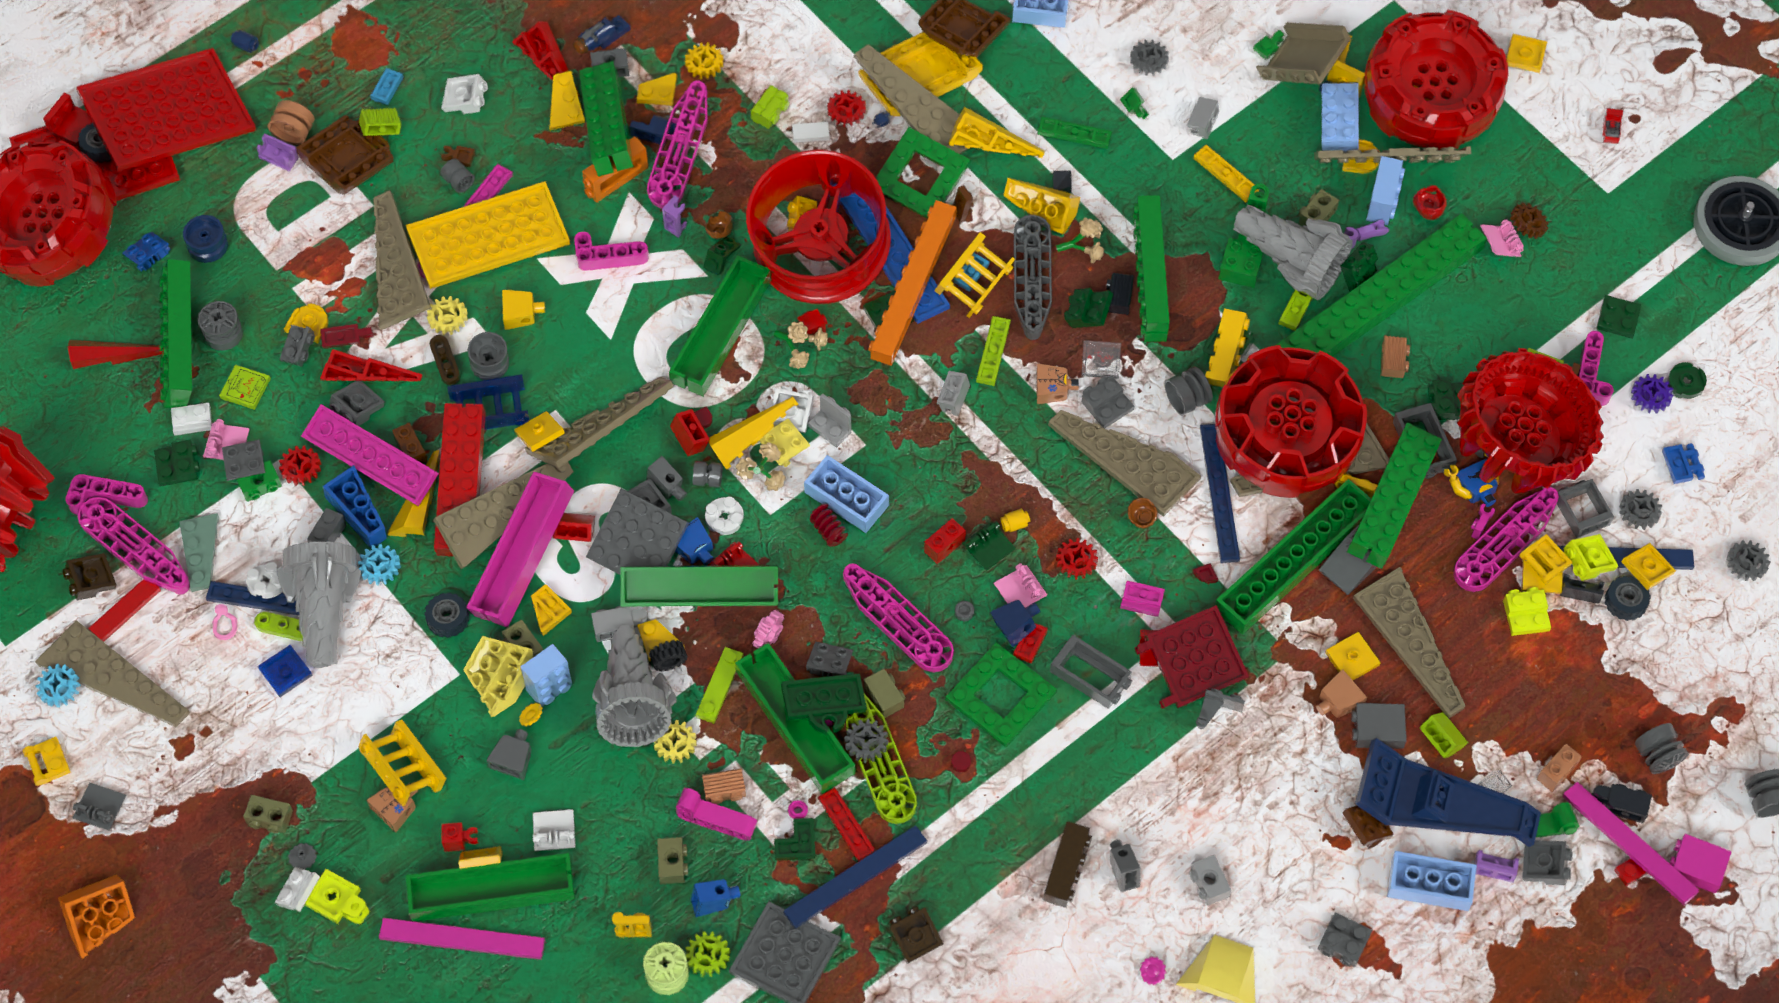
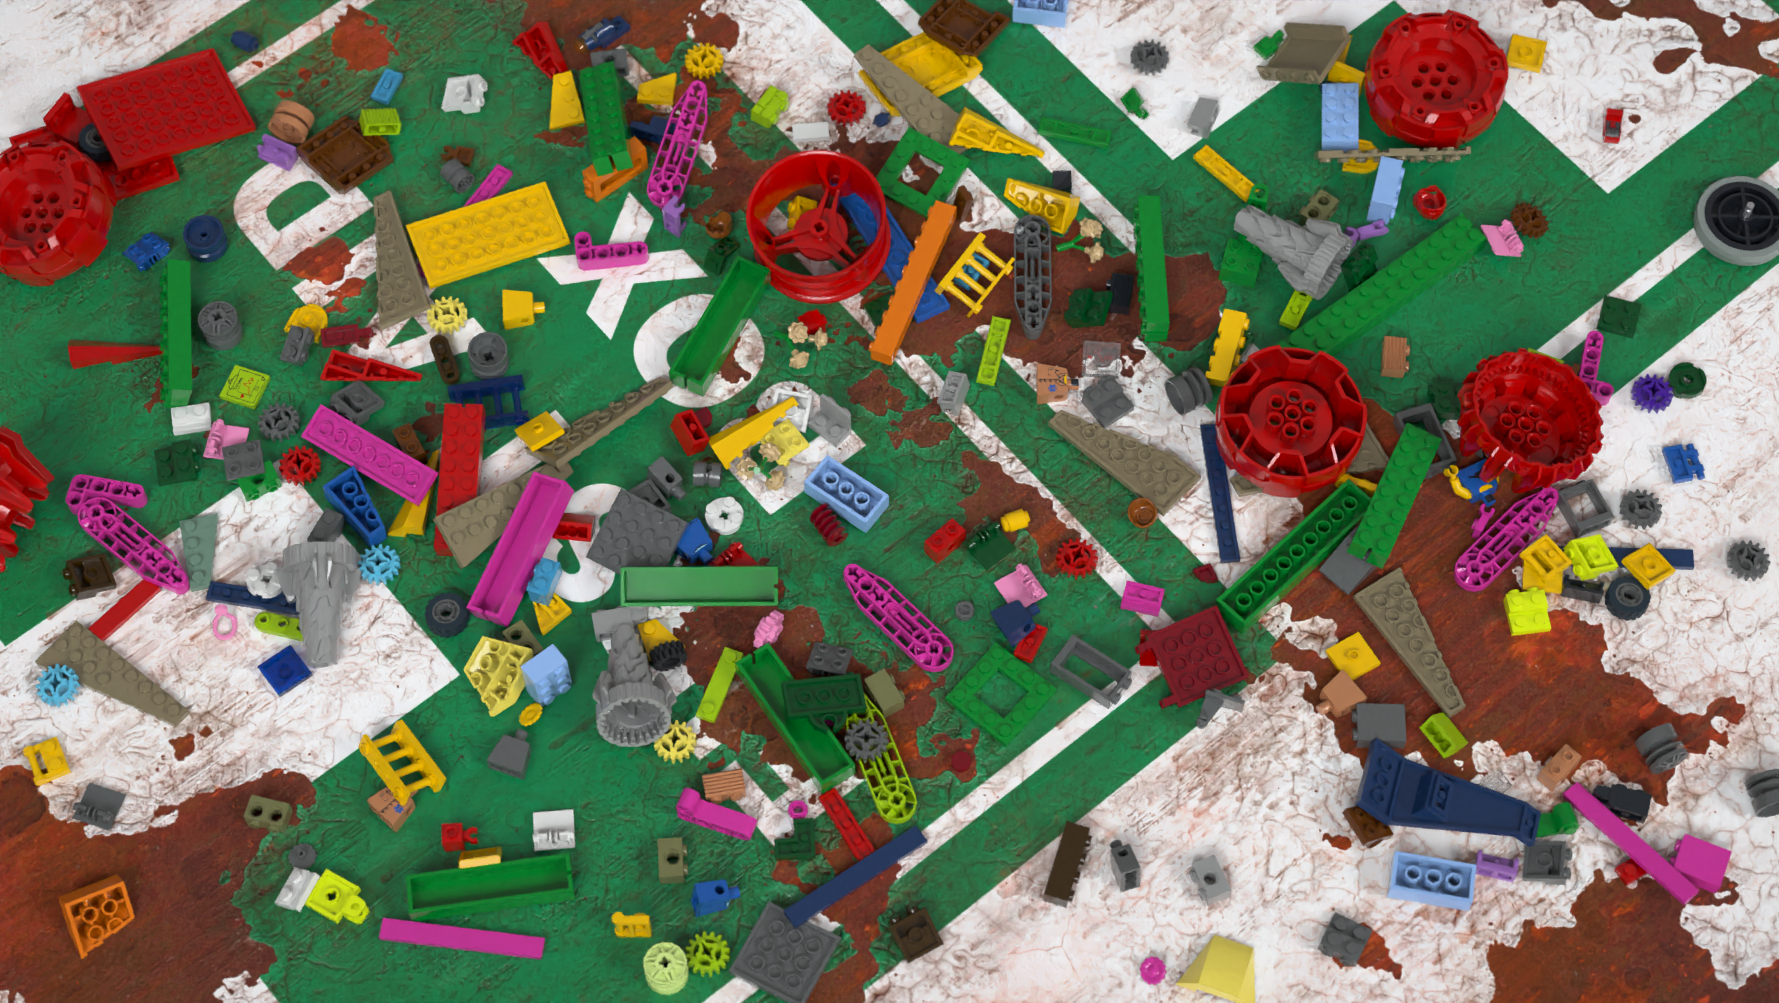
none -> dark grey gear [258,402,300,442]
none -> dark azure brick [527,557,562,606]

